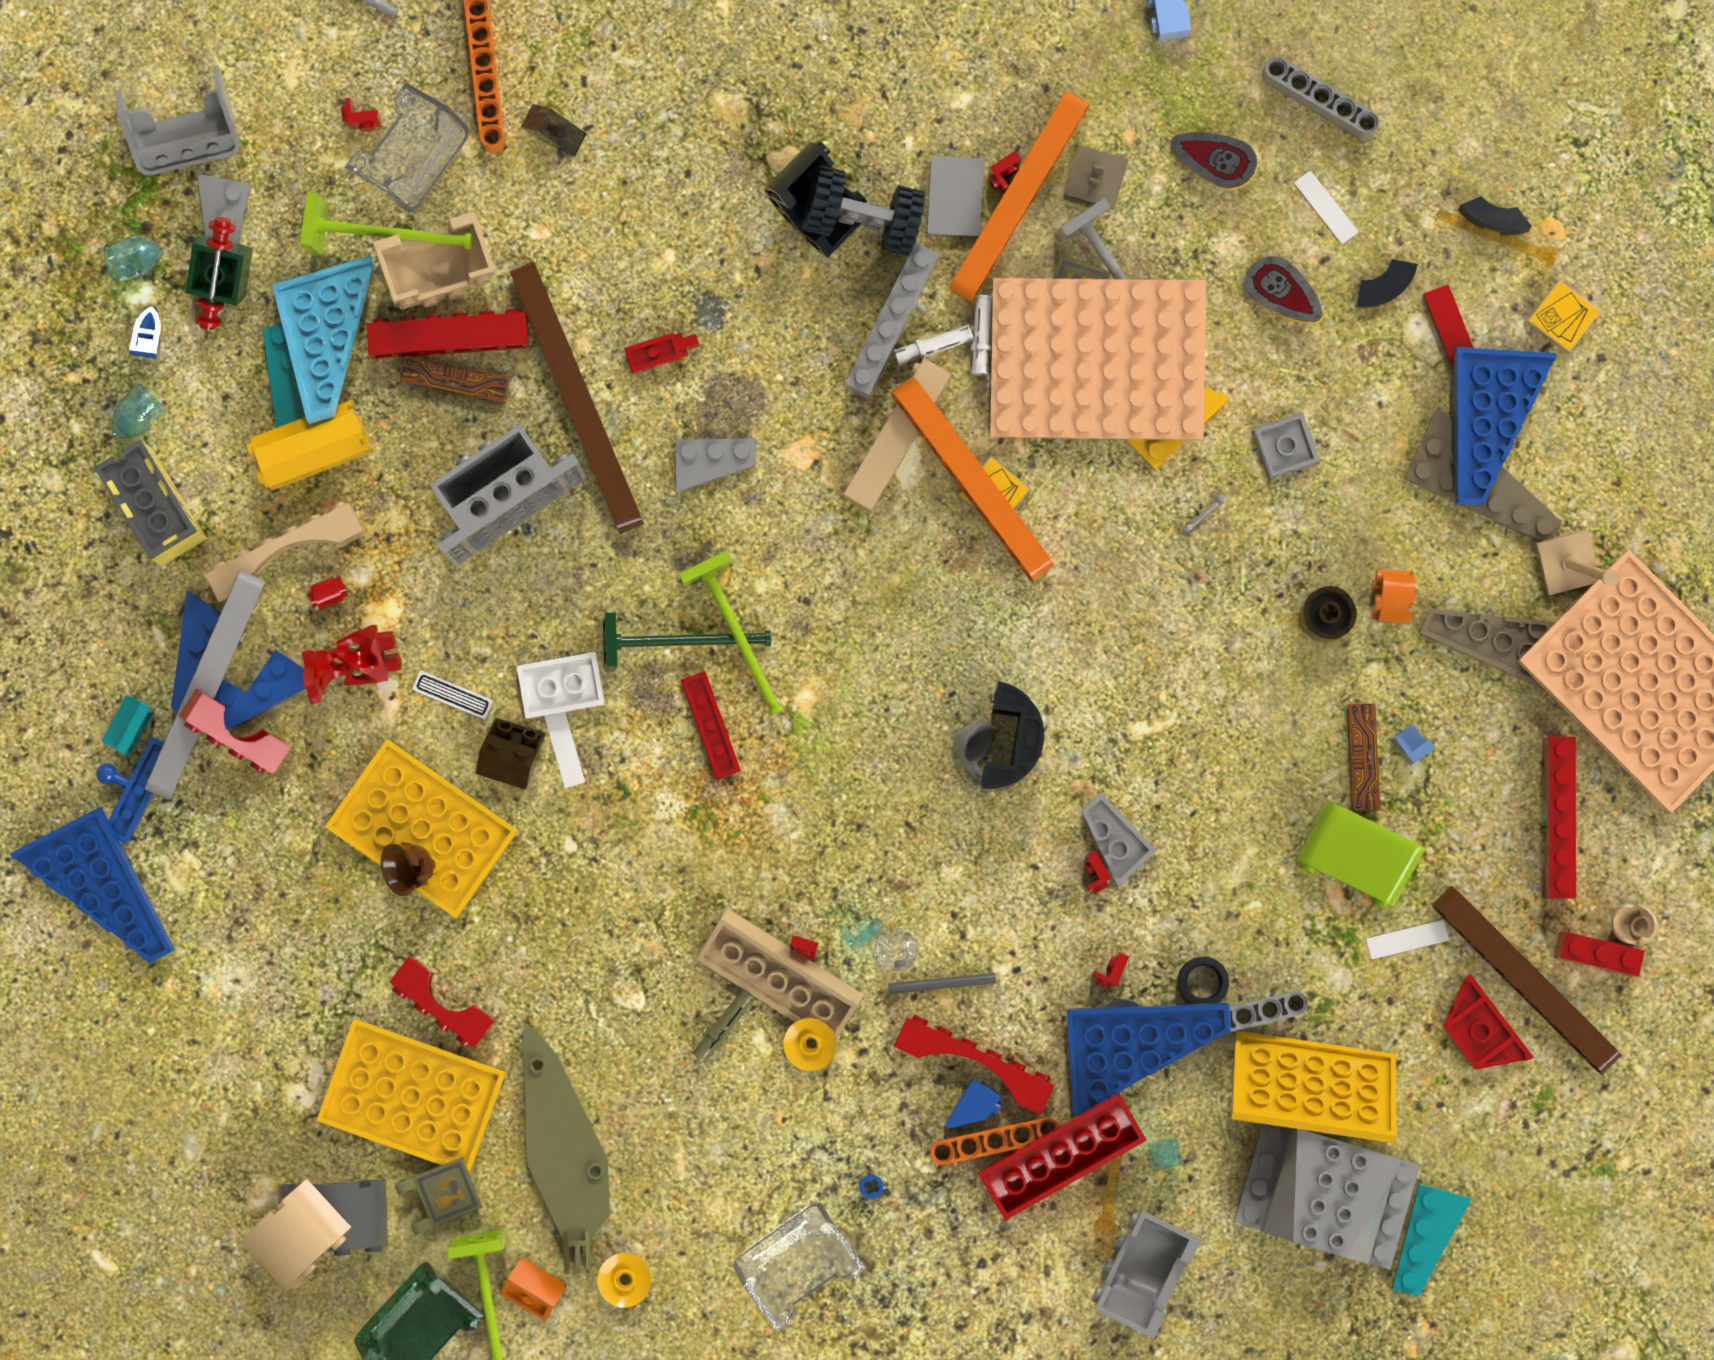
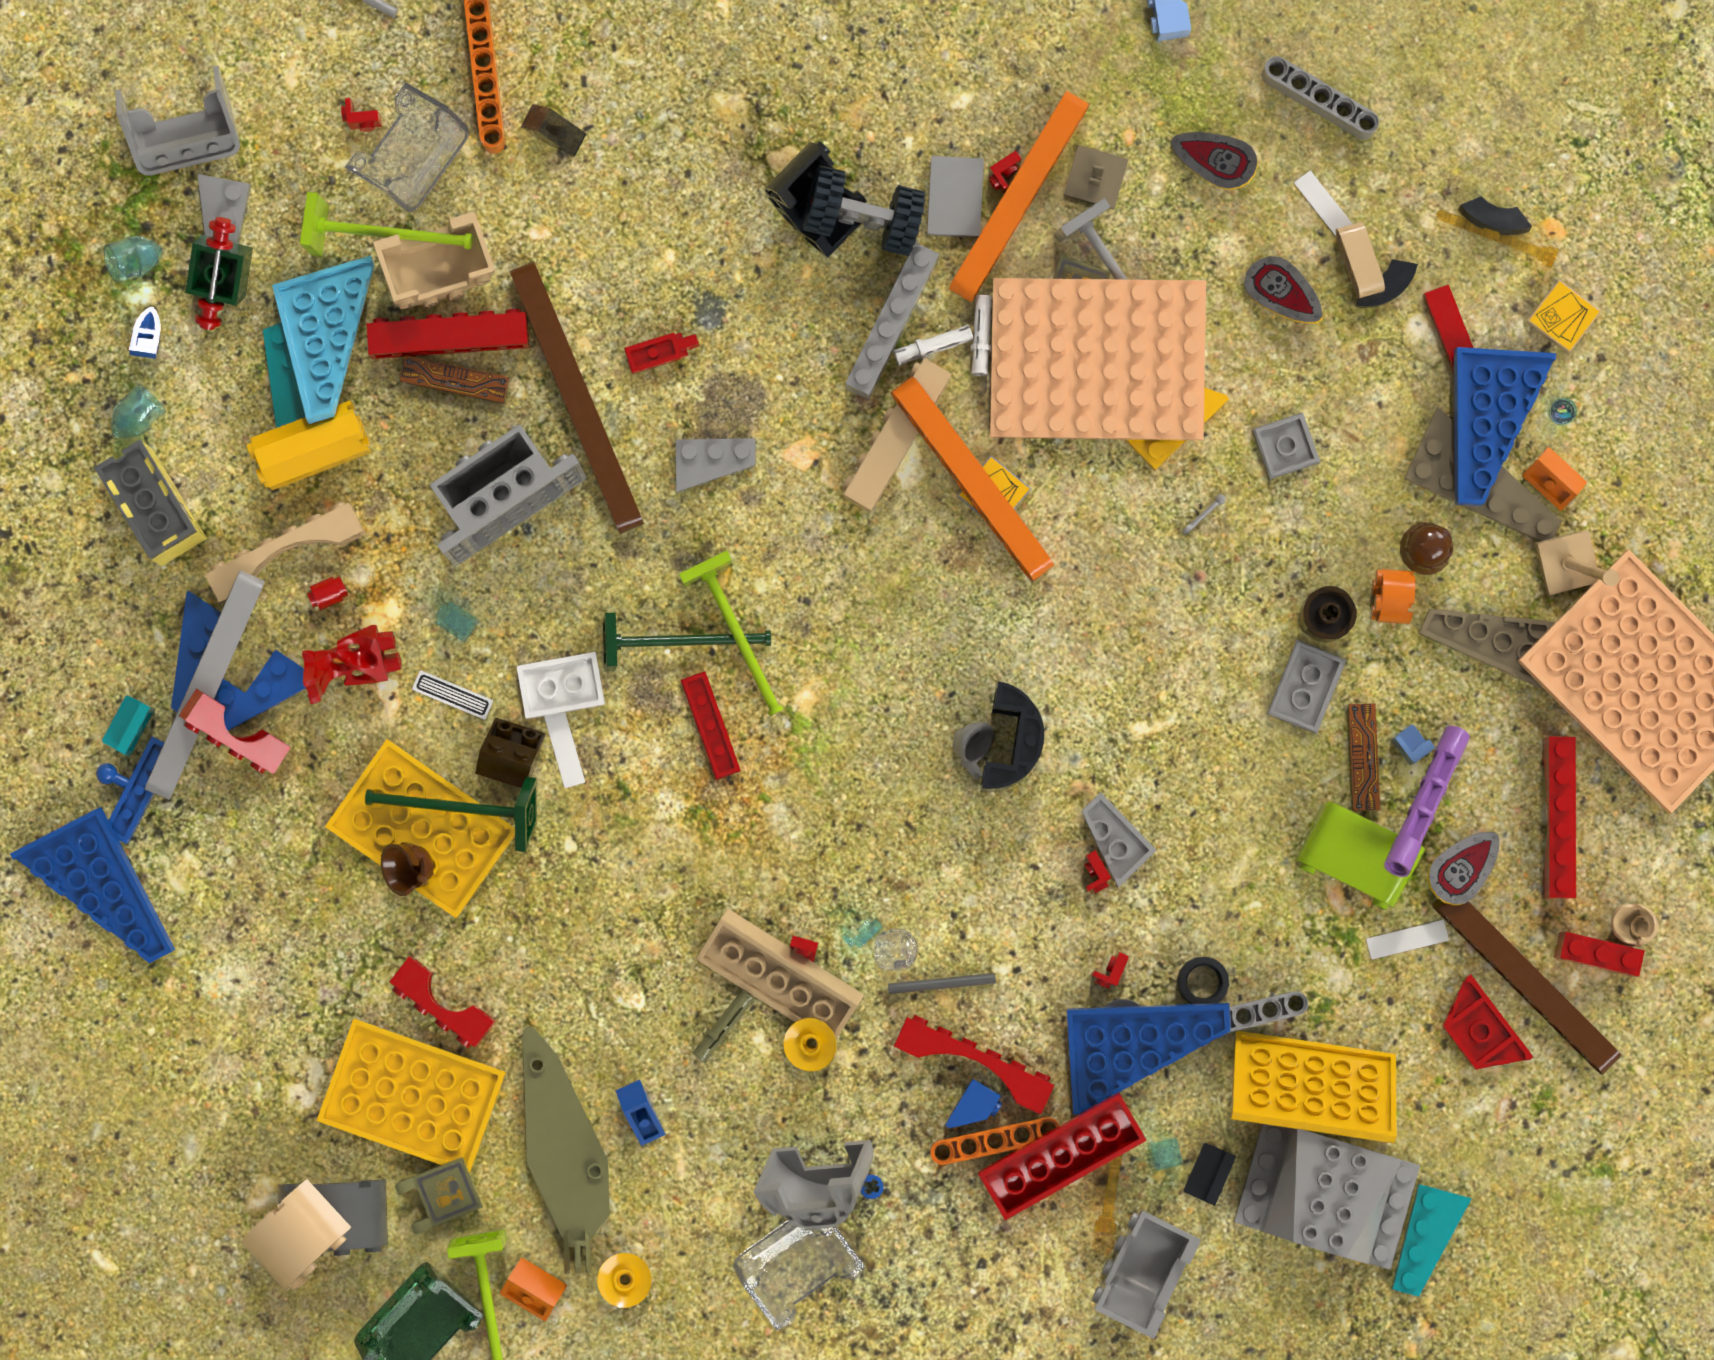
none -> dark green tile [365,777,537,852]
none -> clear light blue brick [435,601,480,643]
none -> blue slope [615,1079,666,1146]
none -> light grey cylinder [754,1140,873,1229]
none -> black panel [1183,1143,1237,1206]
none -> light grey tile [1267,640,1346,734]
none -> tan beam [1335,222,1385,299]
none -> medium lavender piece [1384,726,1470,877]
none -> reddish brown helmet [1400,522,1453,575]
none -> shield [1427,832,1500,905]
none -> orange panel [1522,447,1587,511]
none -> clear light blue tile [1549,398,1577,425]

